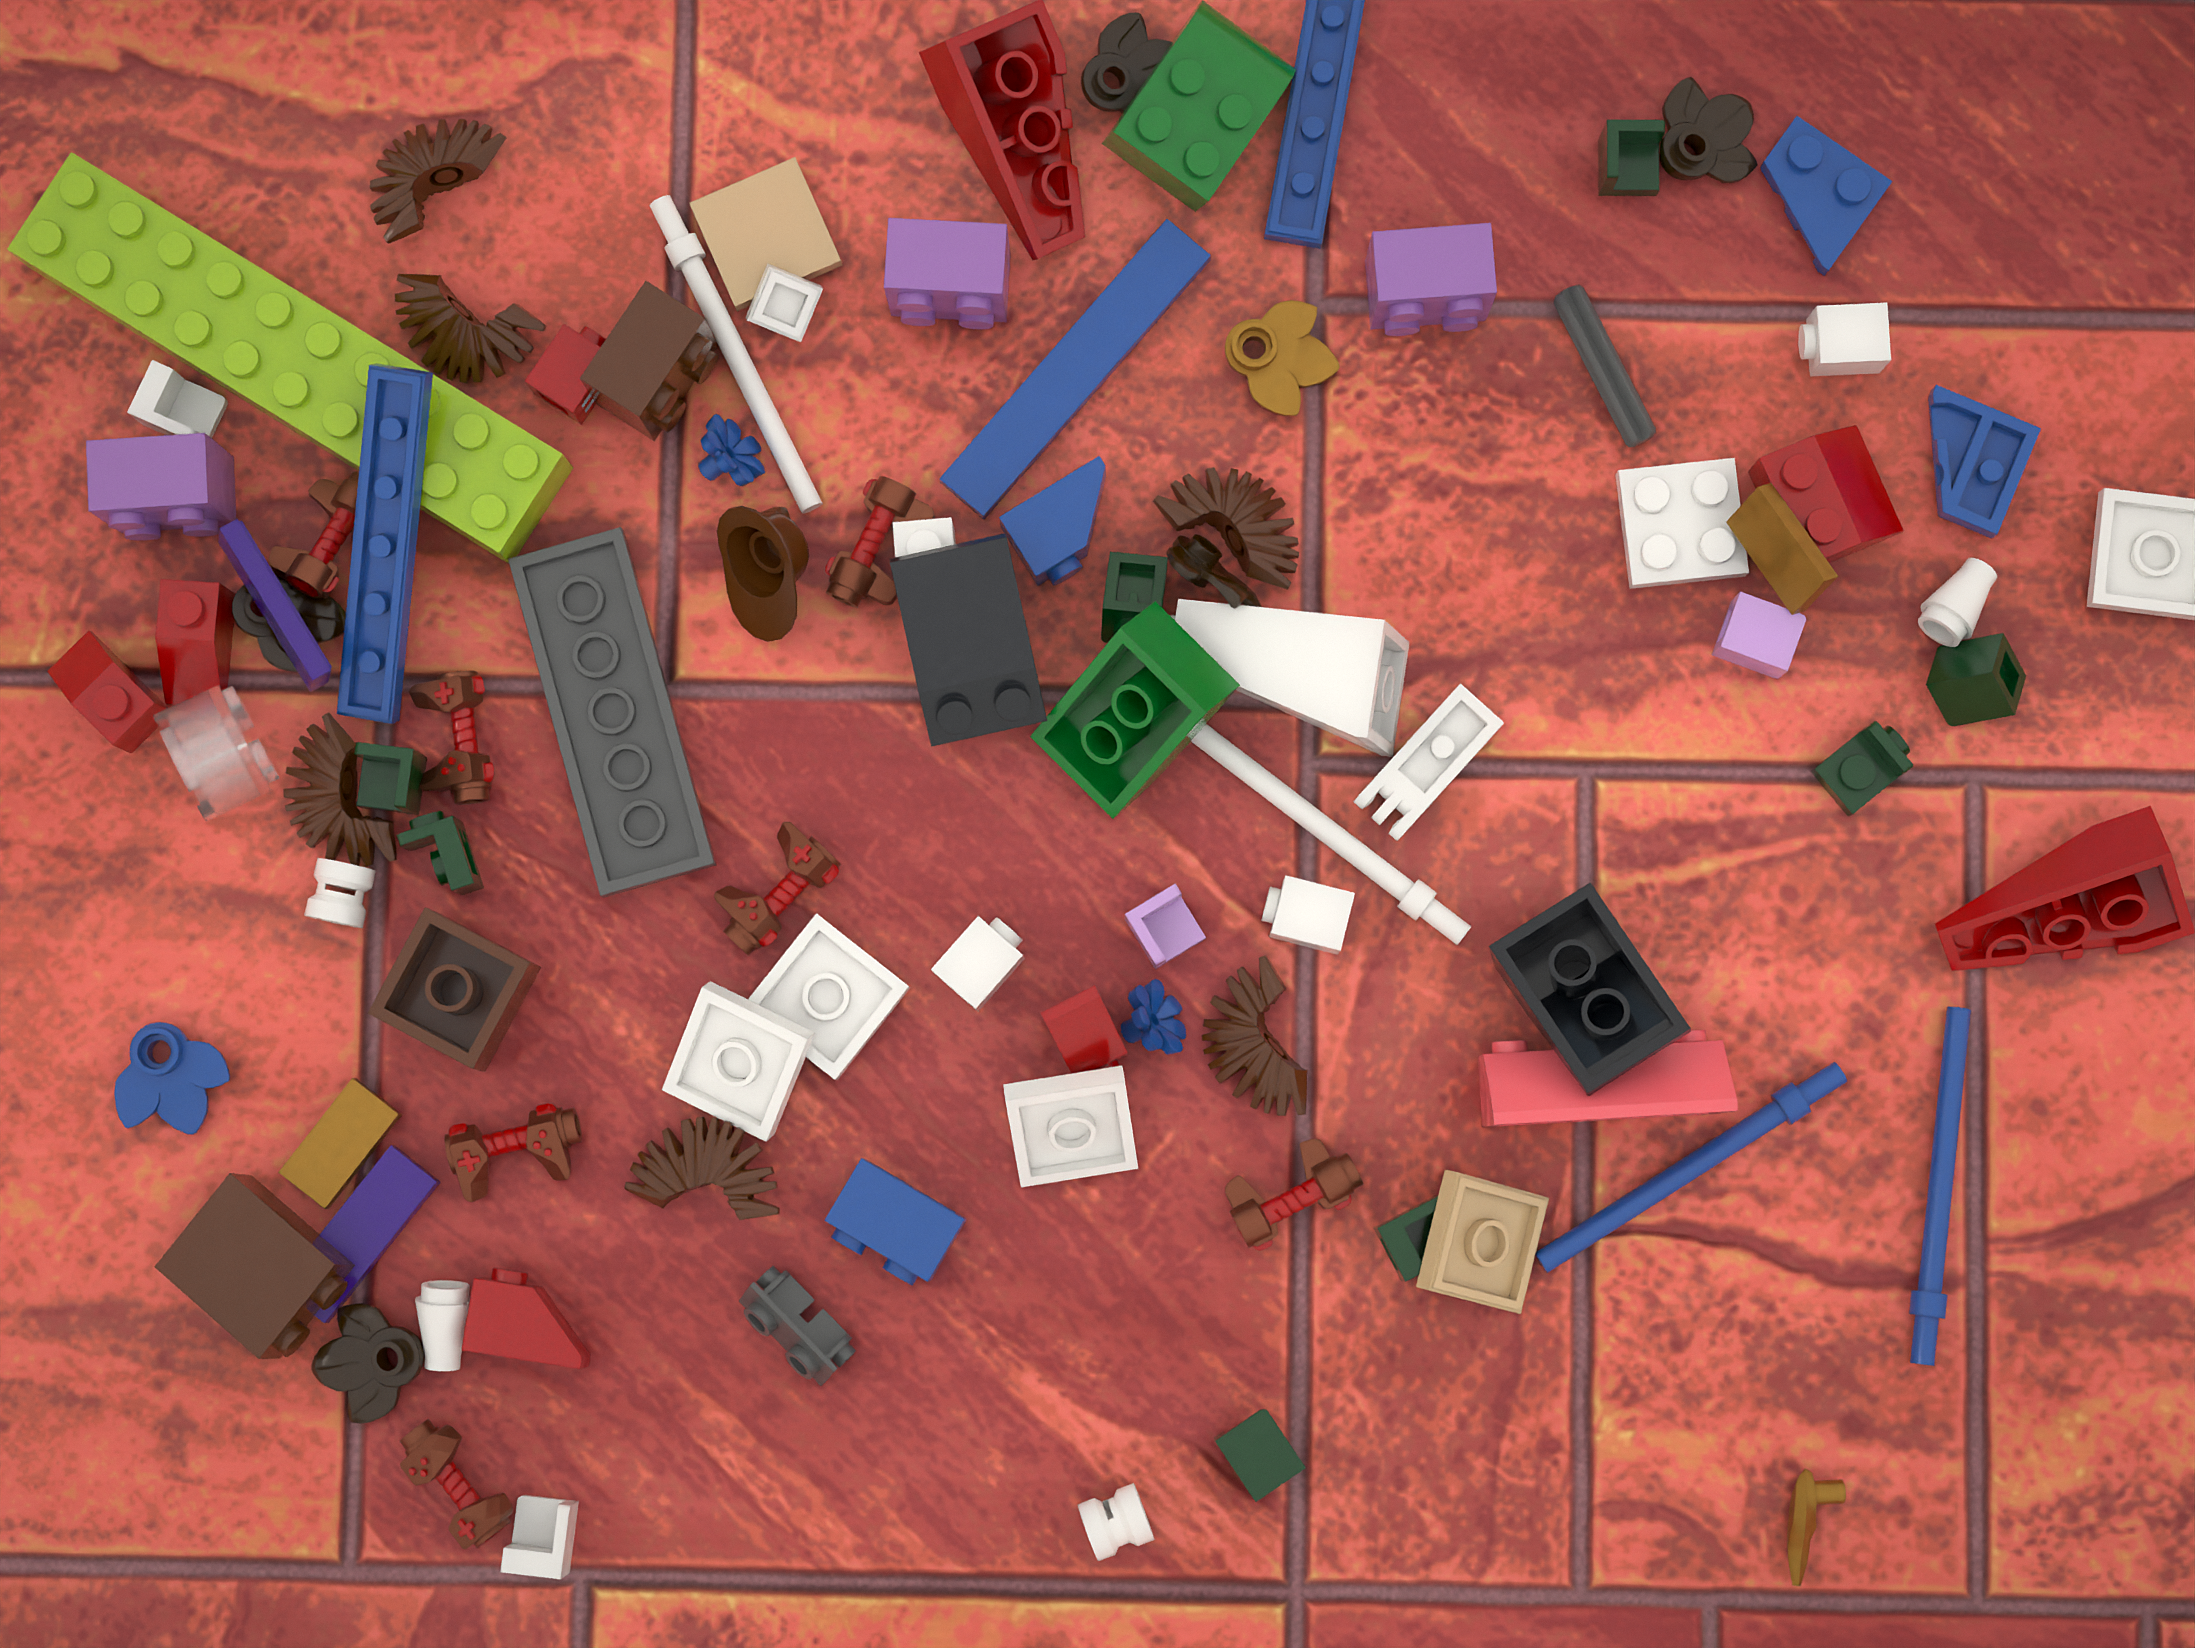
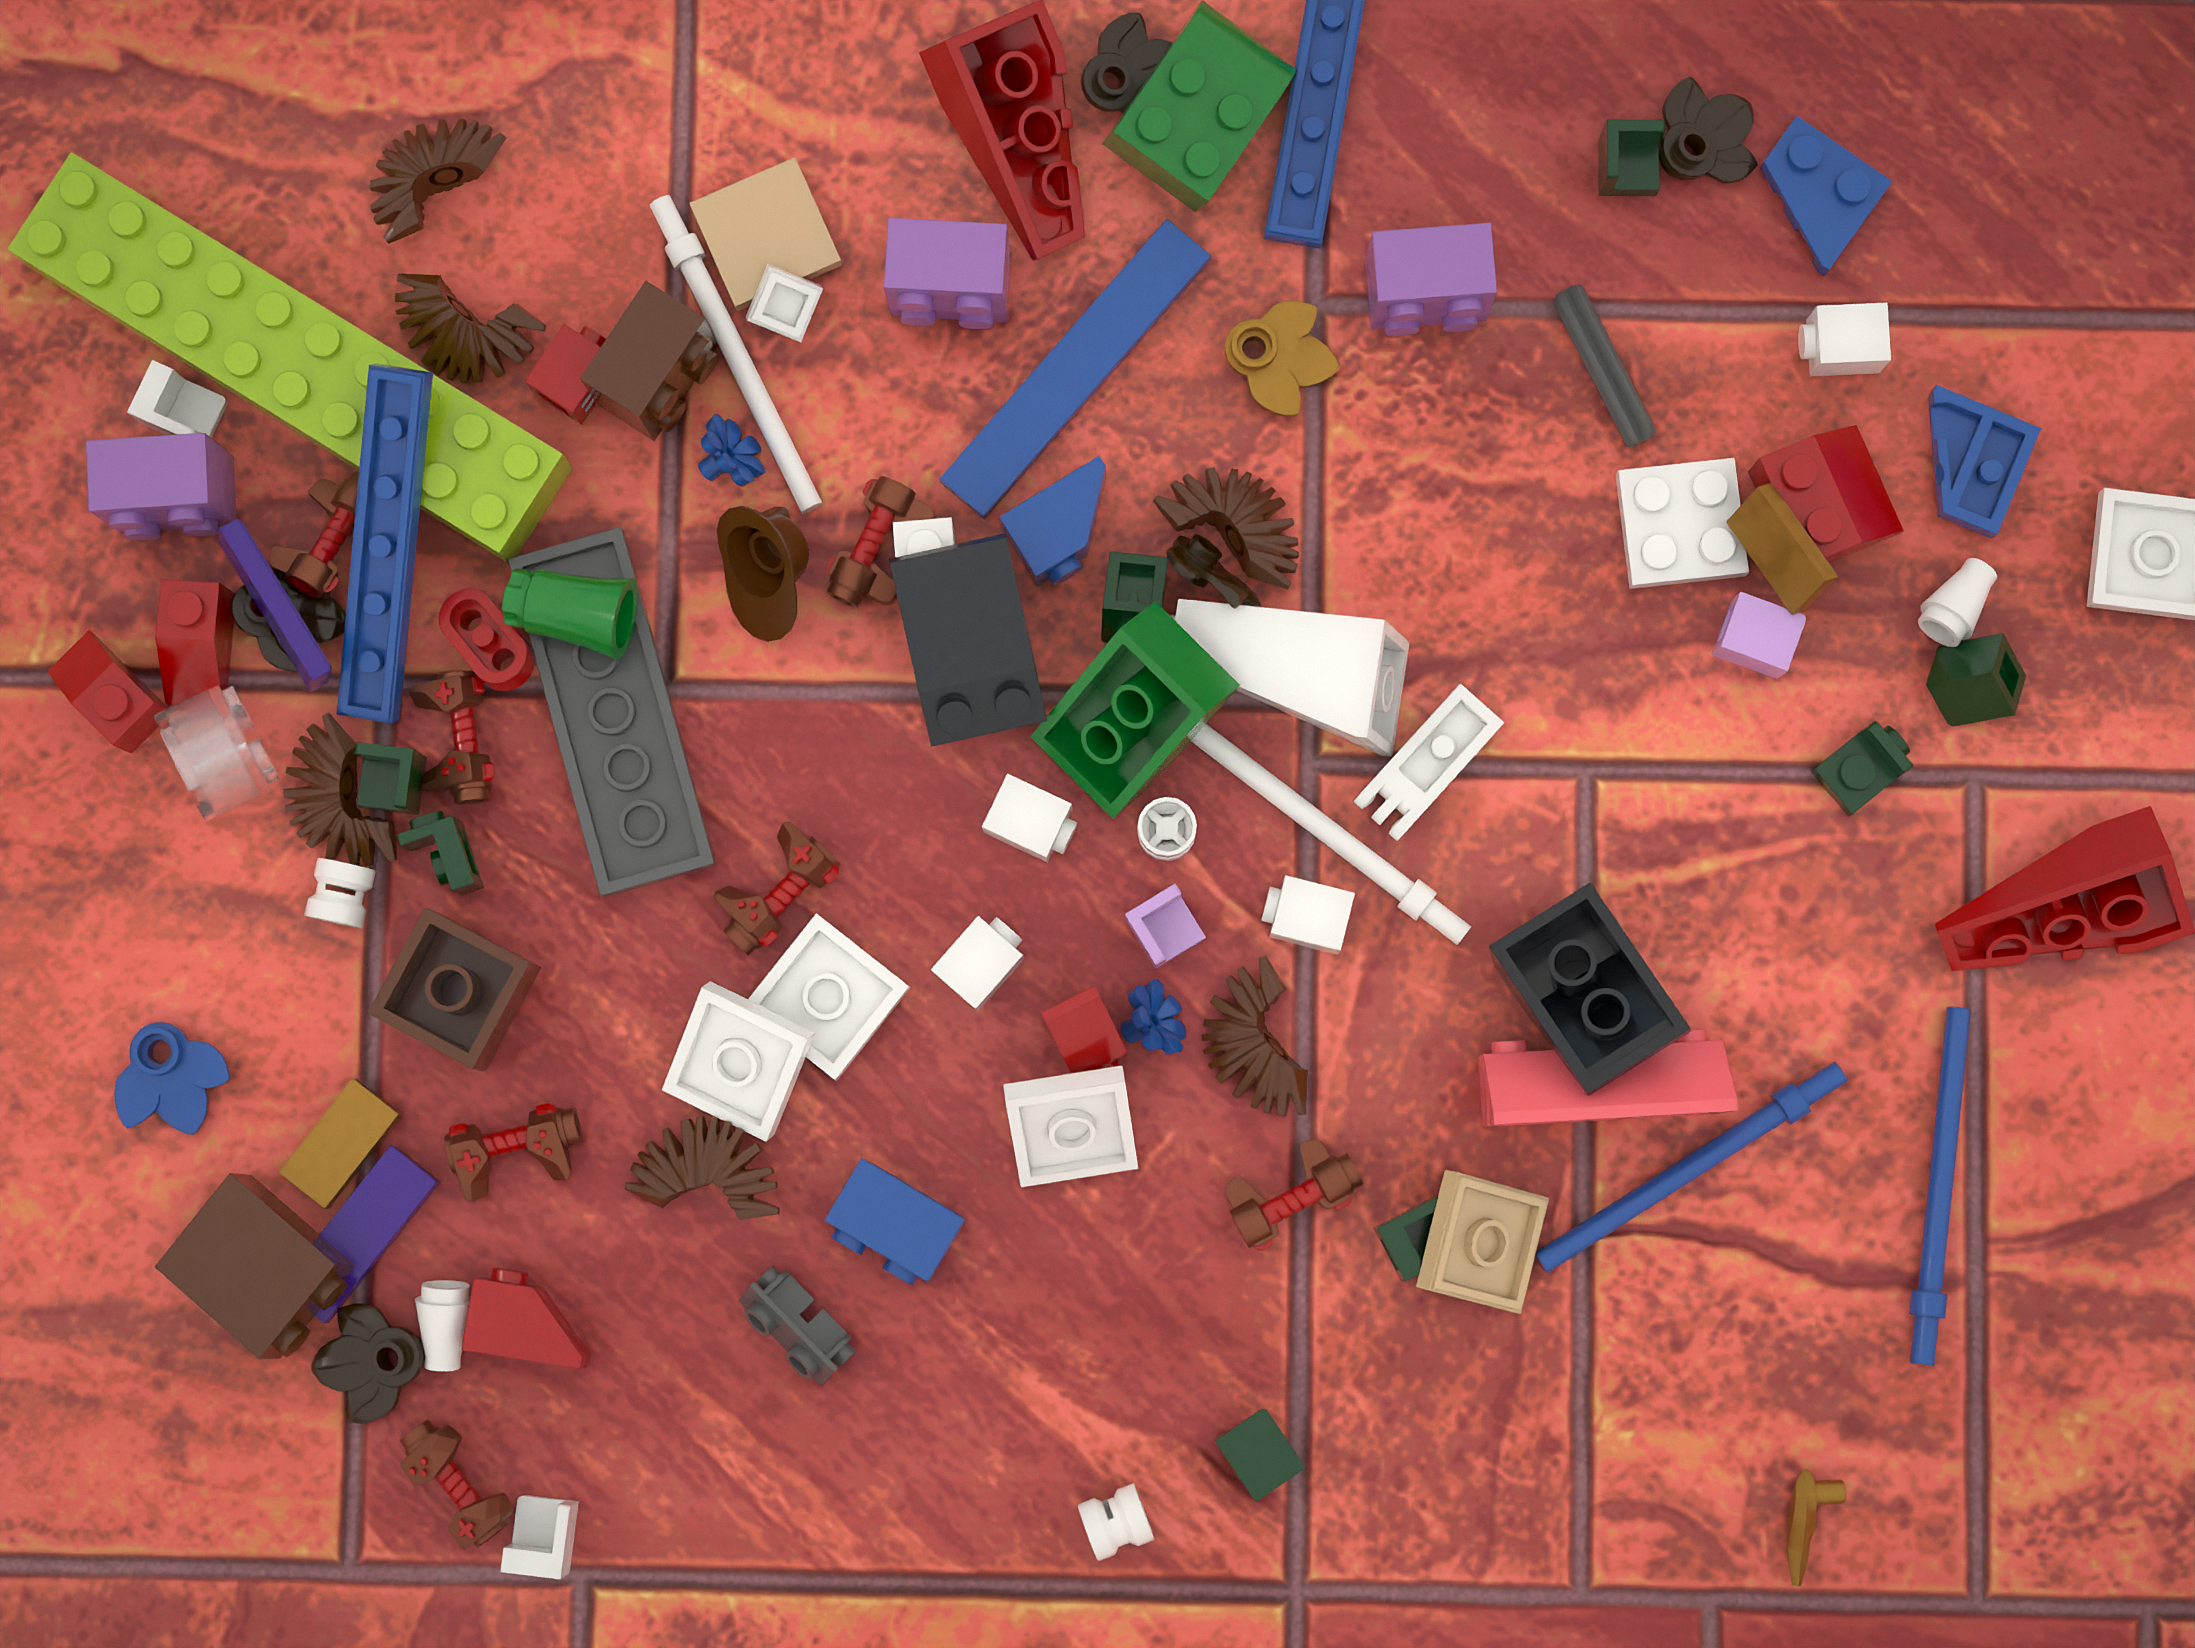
none -> red plate [438,588,535,691]
none -> green plant [502,569,638,660]
none -> white brick [982,774,1078,863]
none -> white wheel [1137,797,1197,862]

